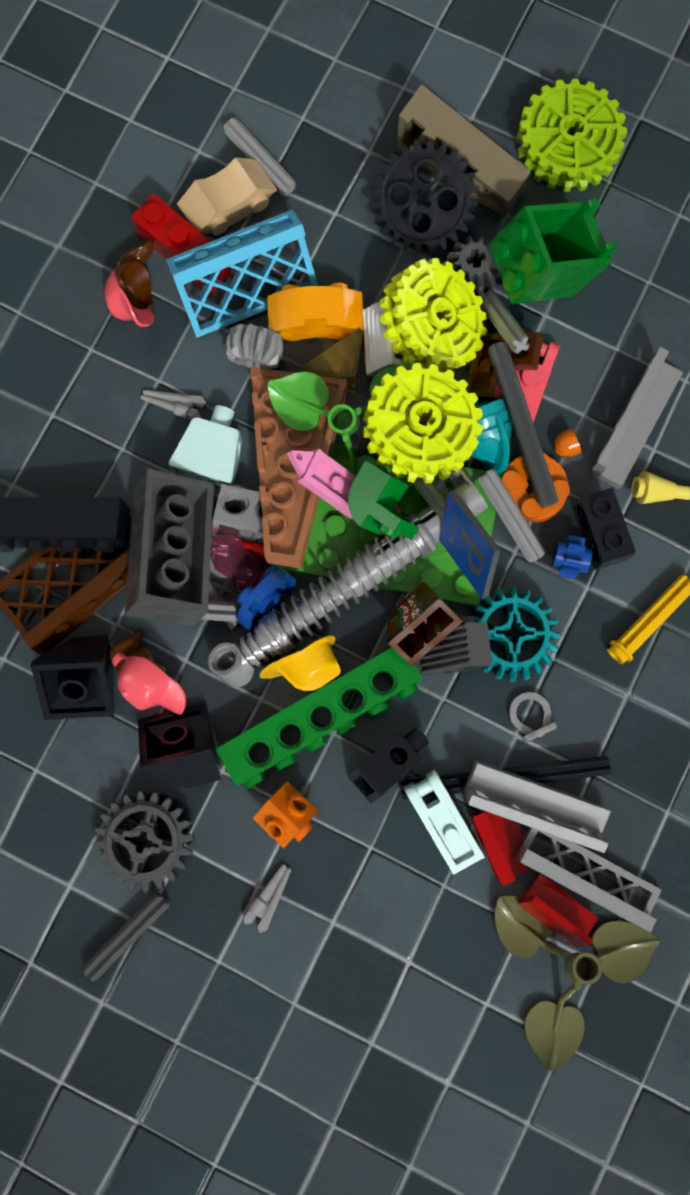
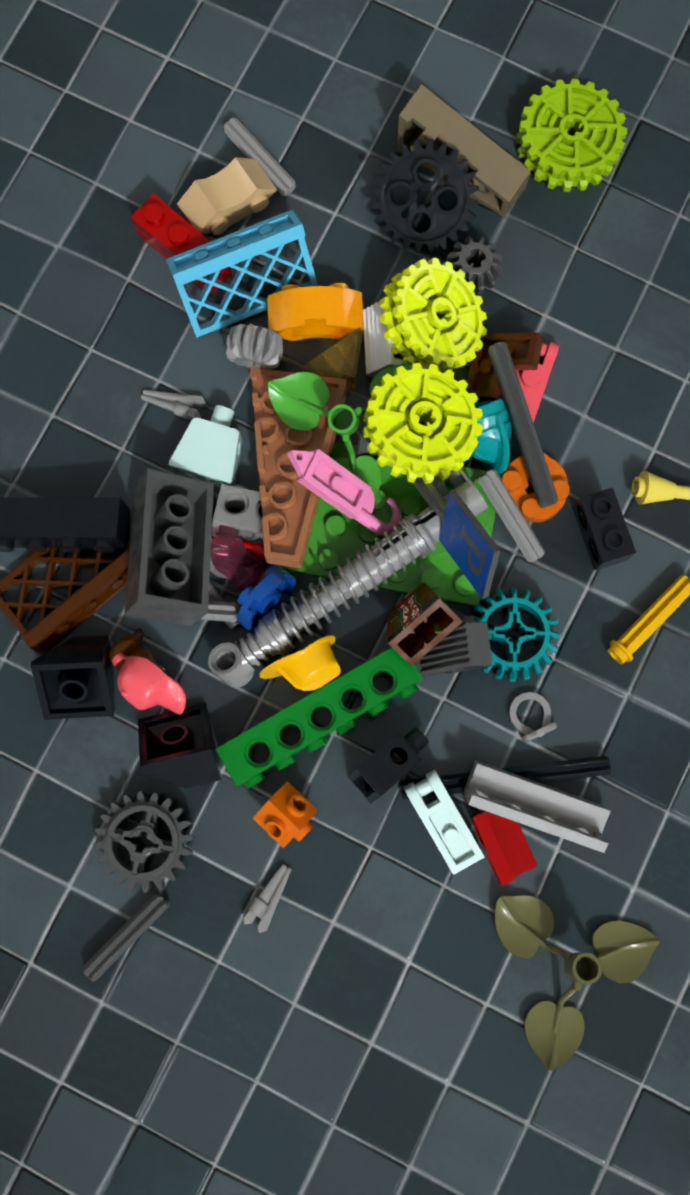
hair [104,240,155,327] -> none
green brick [348,460,419,540] -> none
light grey axle [479,289,529,354] -> none
green container [488,198,618,305] -> none
light grey fence [514,827,662,933] -> none
red panel [517,874,598,949] -> none
blue gear [552,534,593,580] -> none
orange hinge [554,428,582,458] -> none
light grey fence [589,347,683,489] -> none

